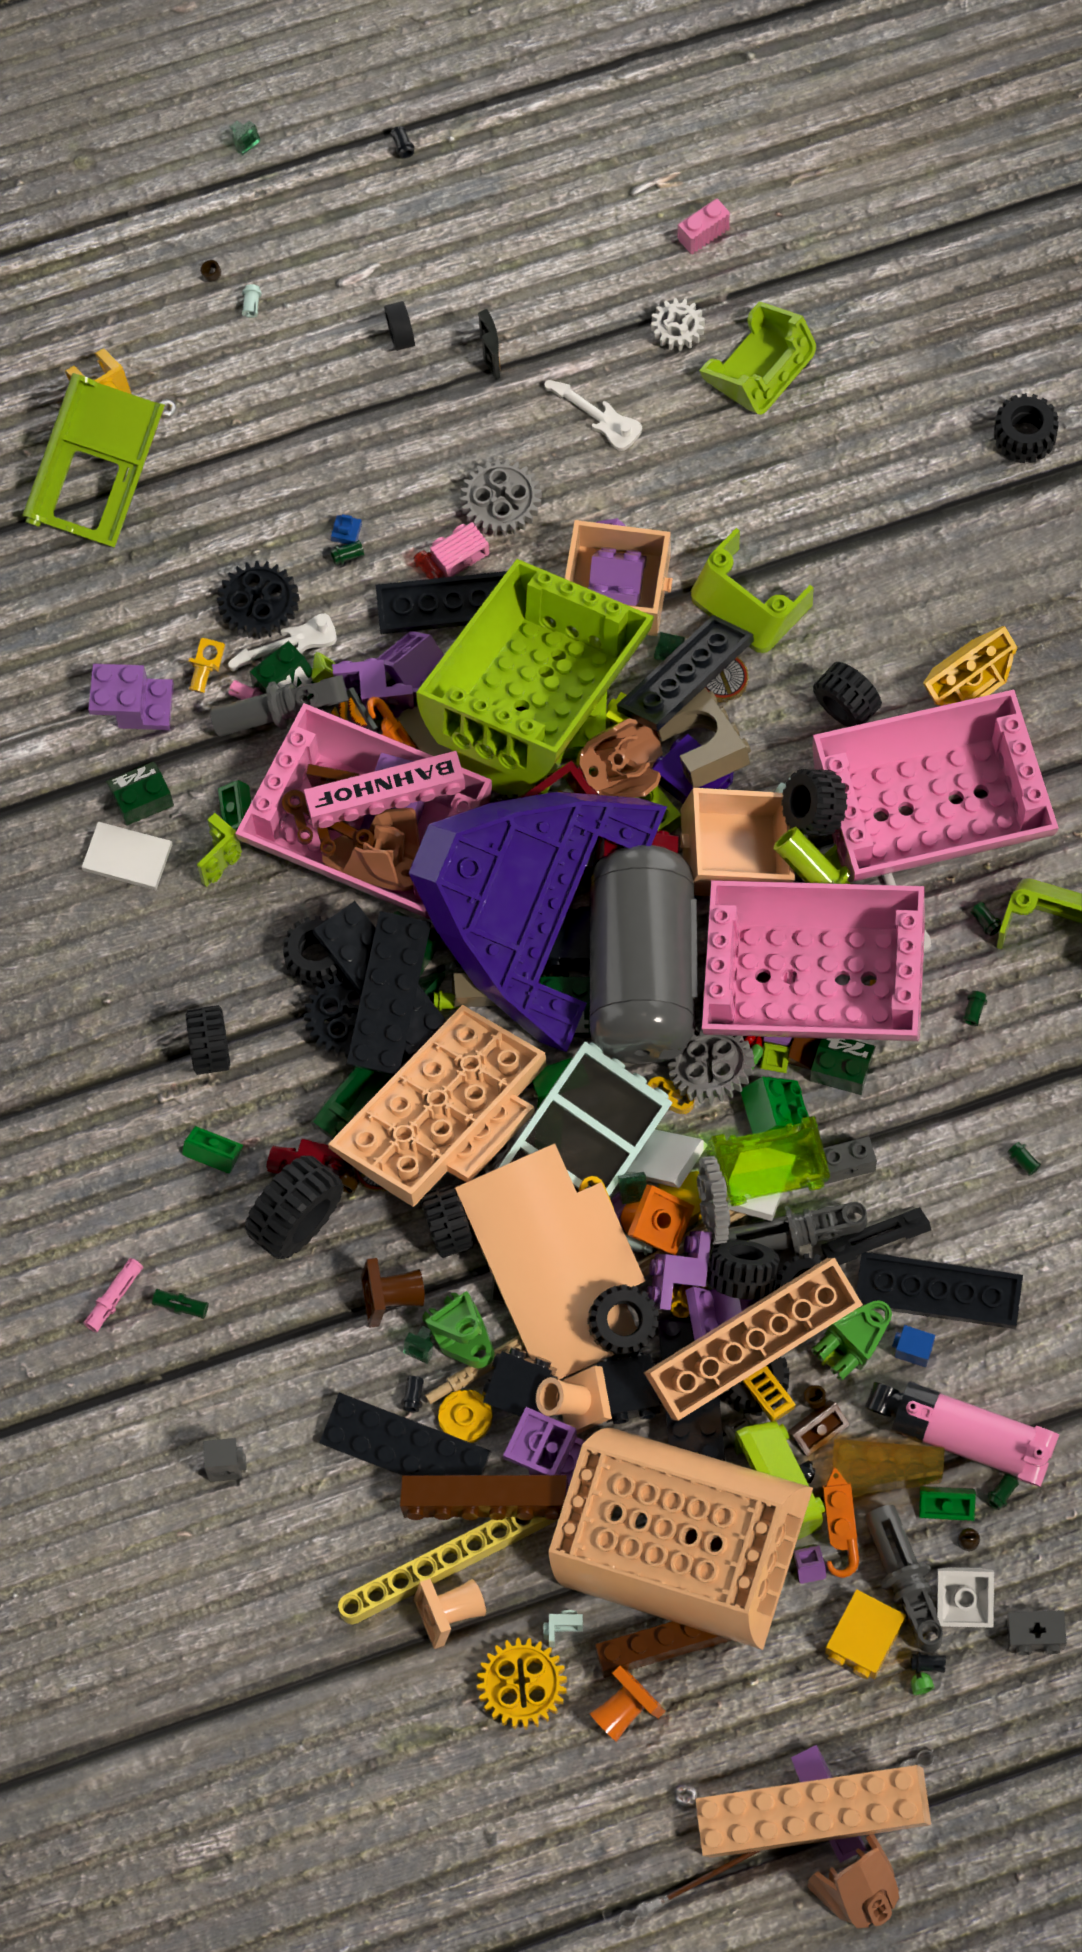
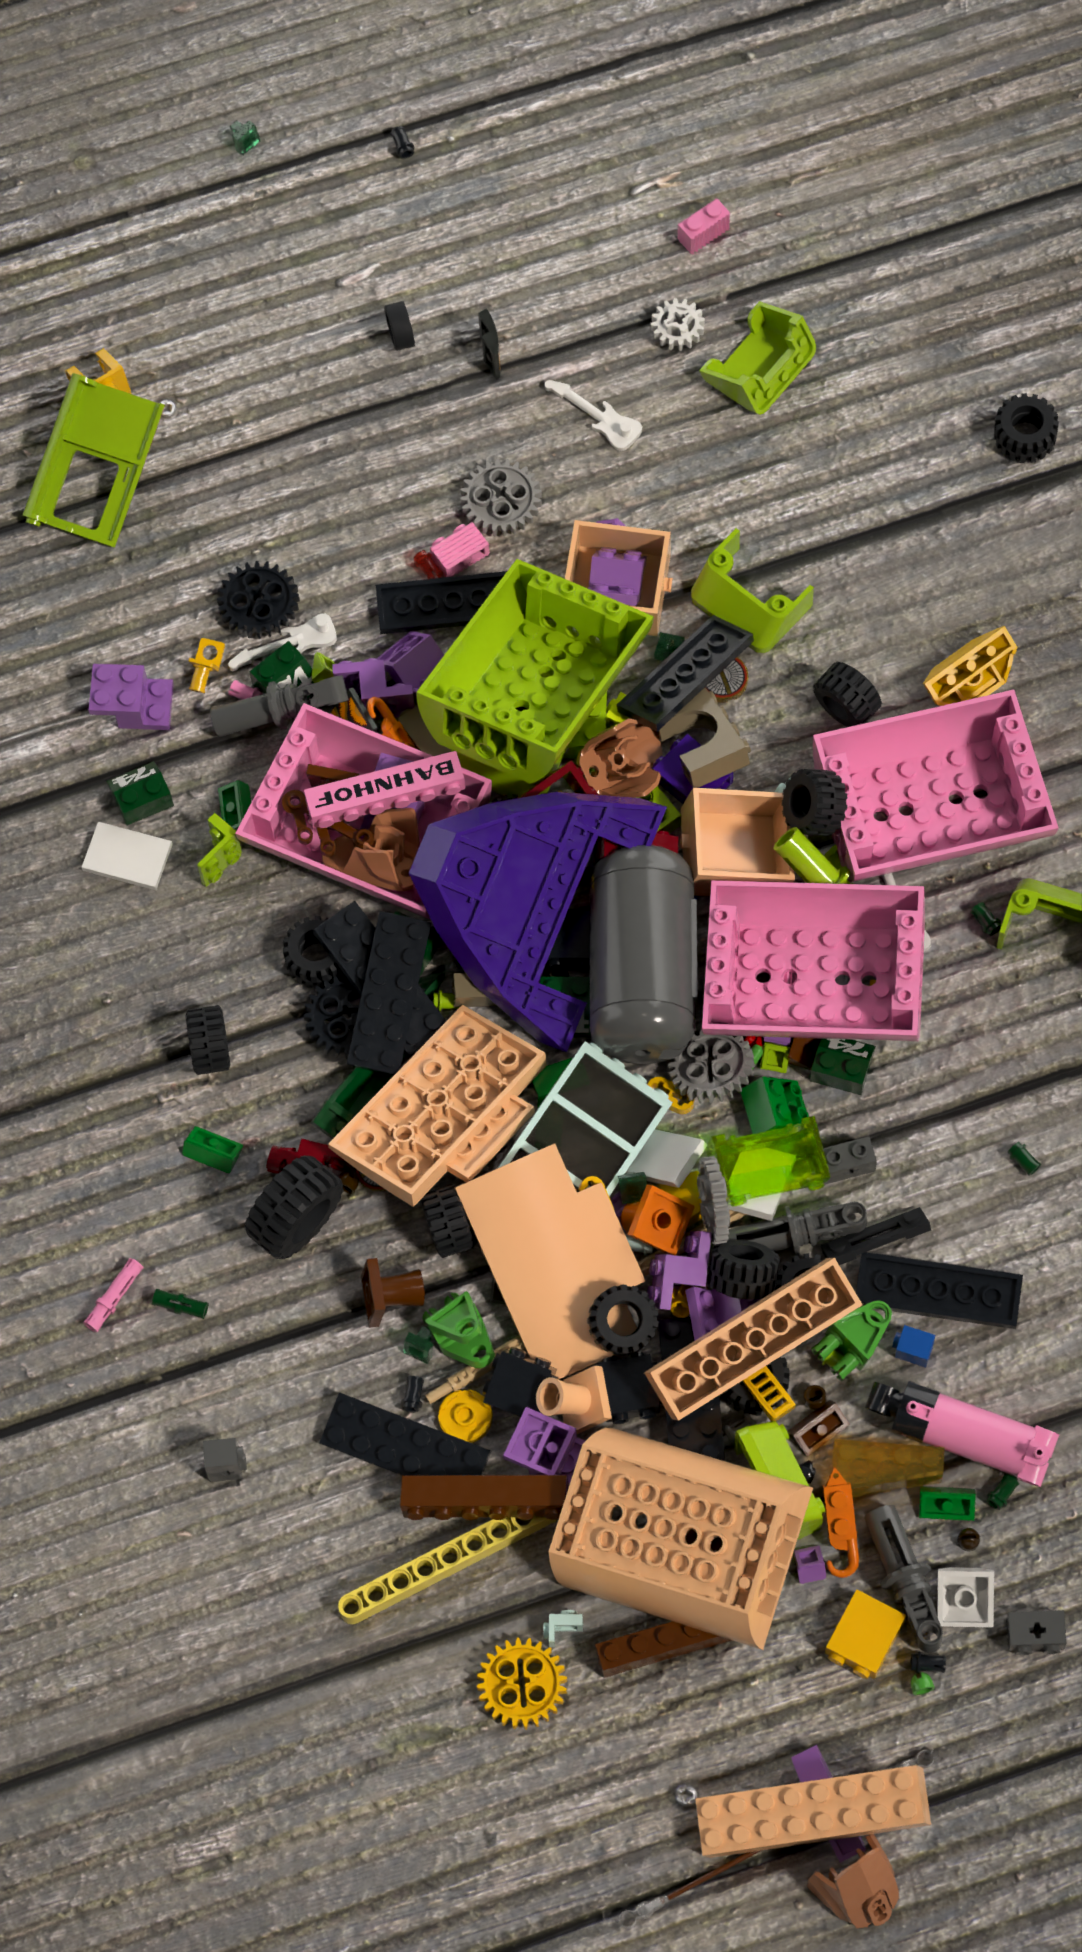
dark brown hinge [200,260,221,282] -> none
light aqua pin [242,284,262,318] -> none
dark green pin [330,540,364,565] -> none
blue tile [331,514,362,544] -> none
light nougat plant [414,1579,486,1649] -> none
orange plant [589,1666,666,1742] -> none
dark green pin [962,991,988,1026] -> none

